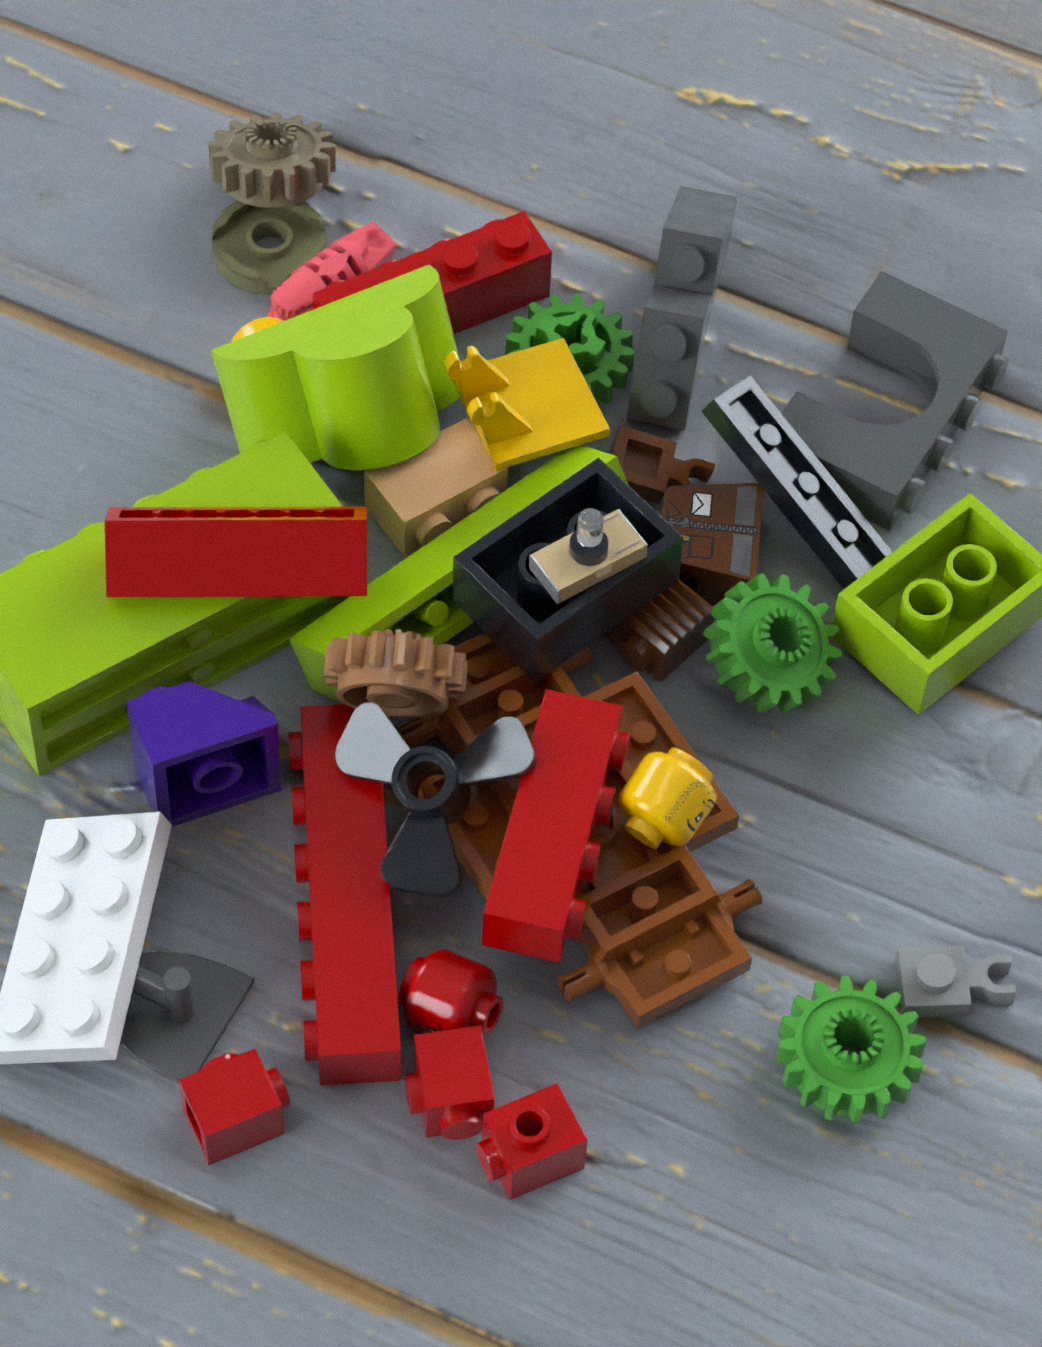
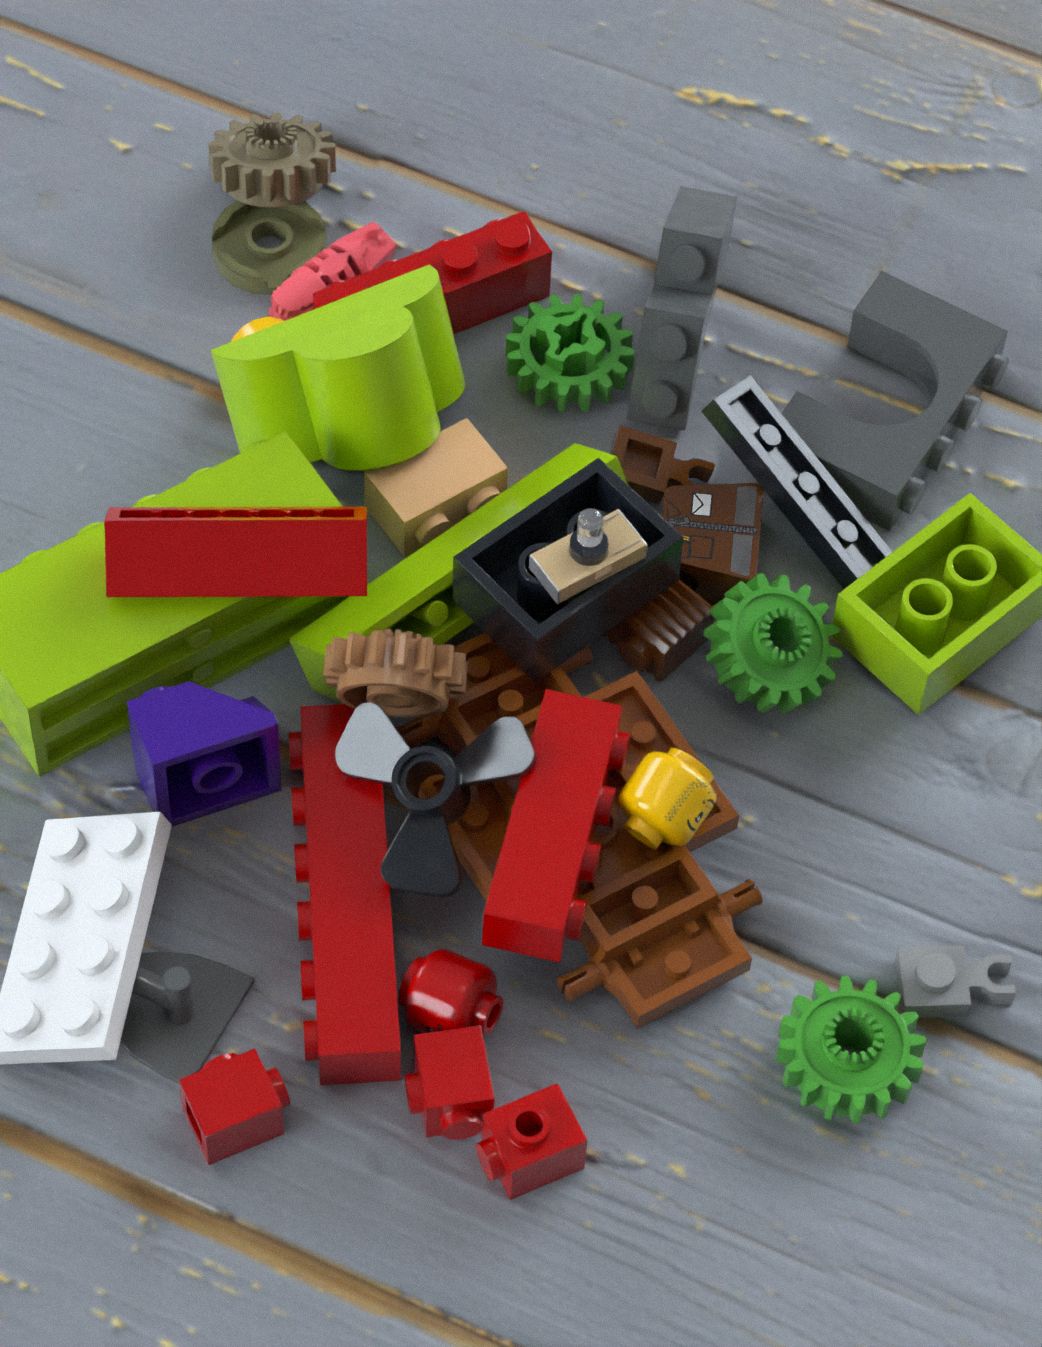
yellow plate [444,338,610,471] -> none

